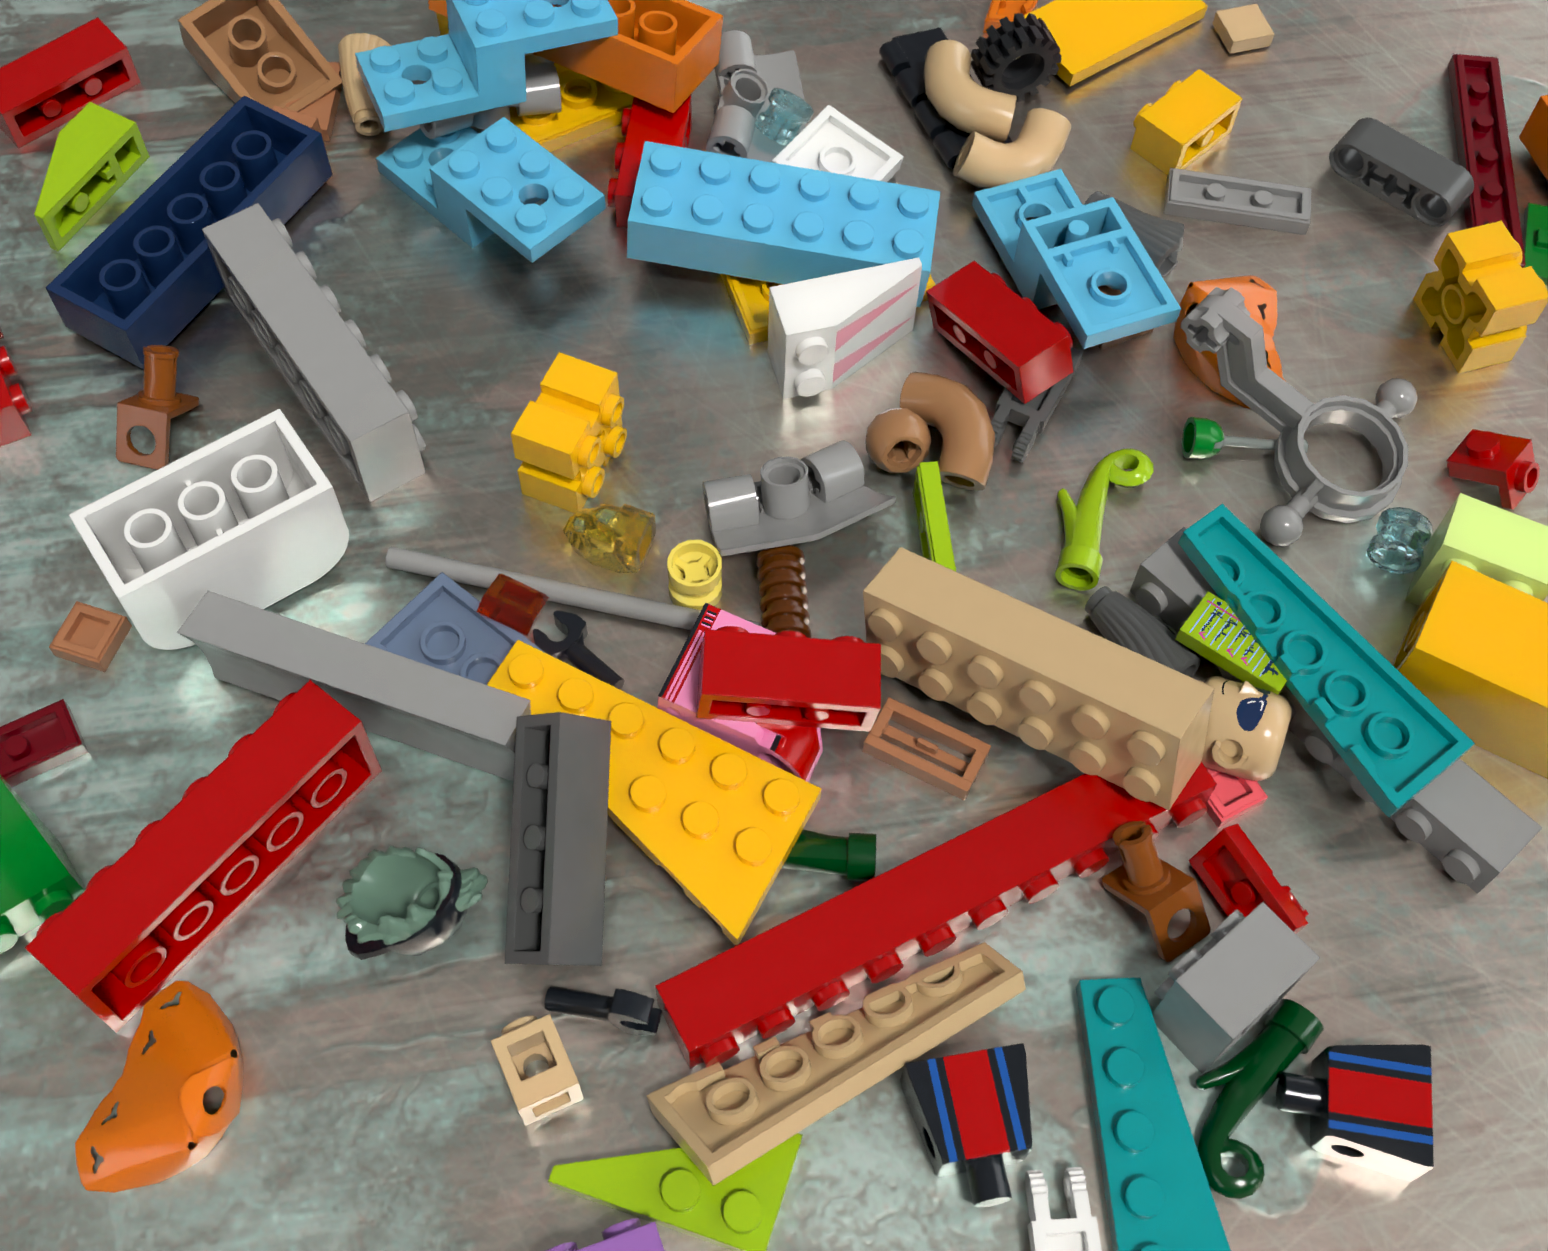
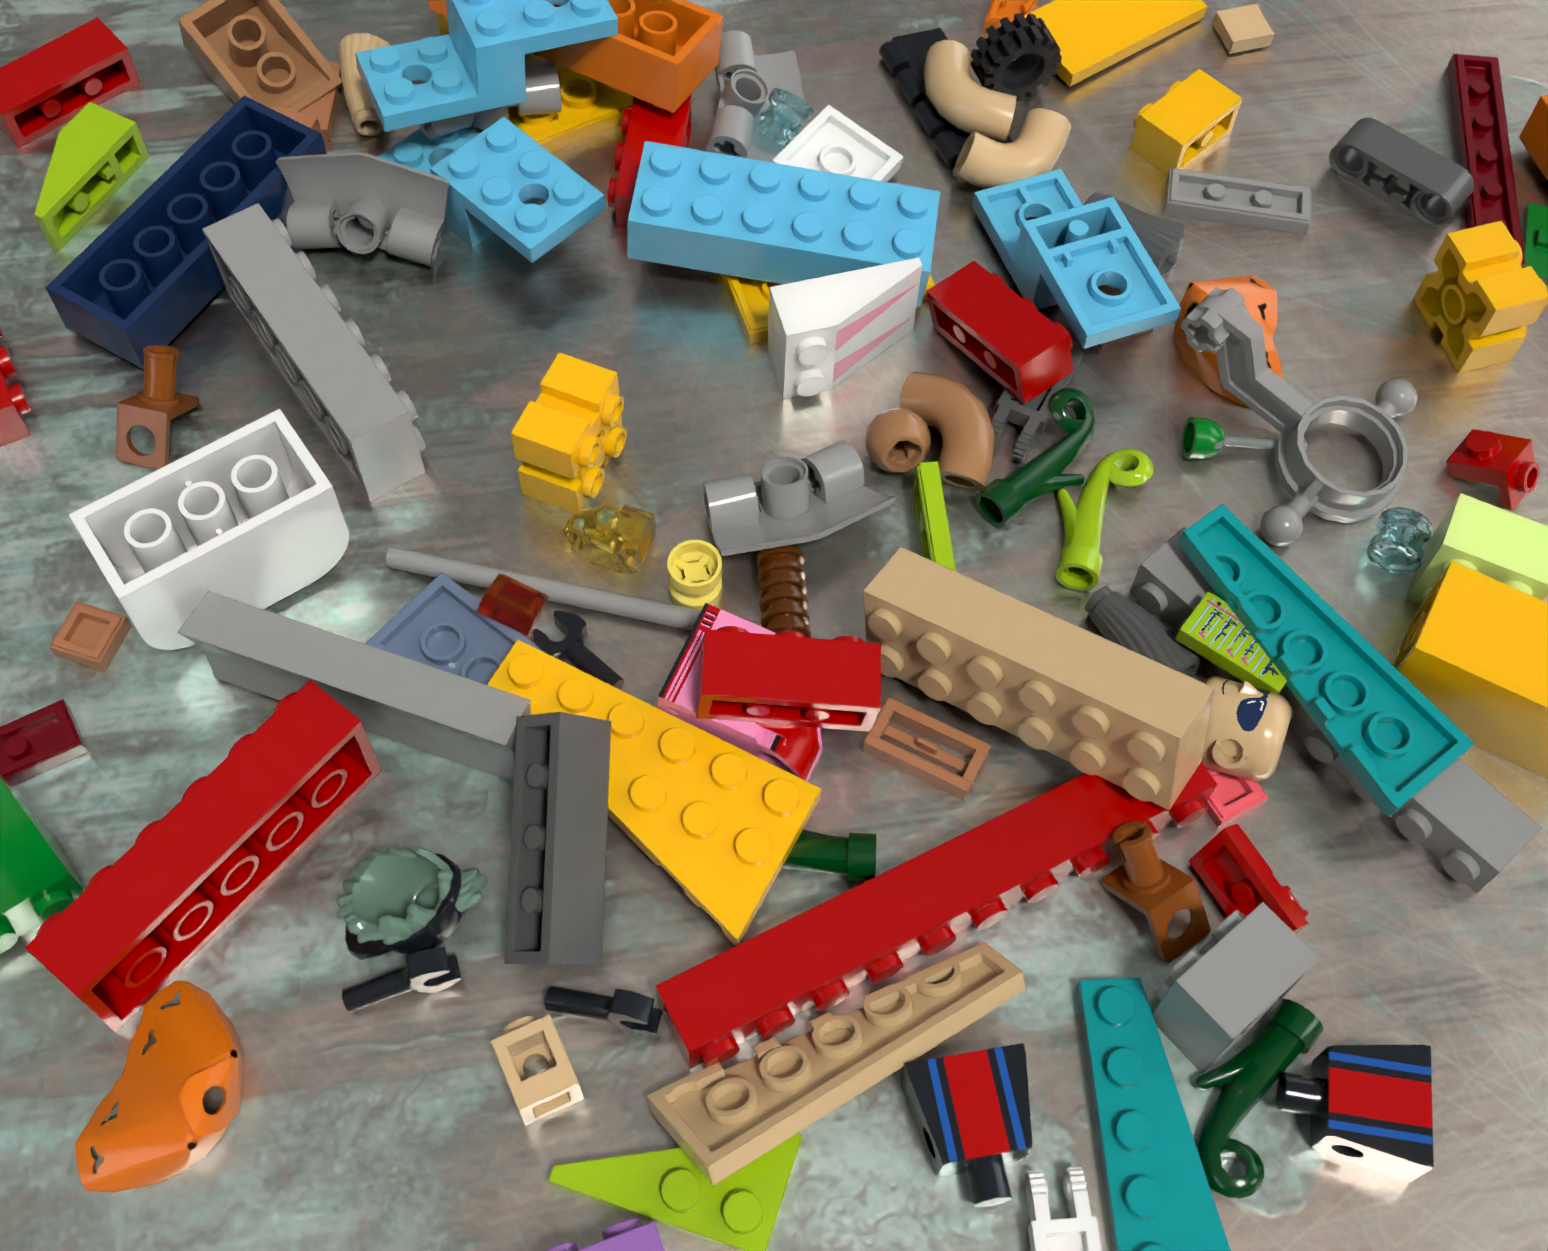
none -> light grey panel [275,152,449,267]
none -> black bar [342,947,461,1012]
none -> dark green plant [975,388,1096,528]

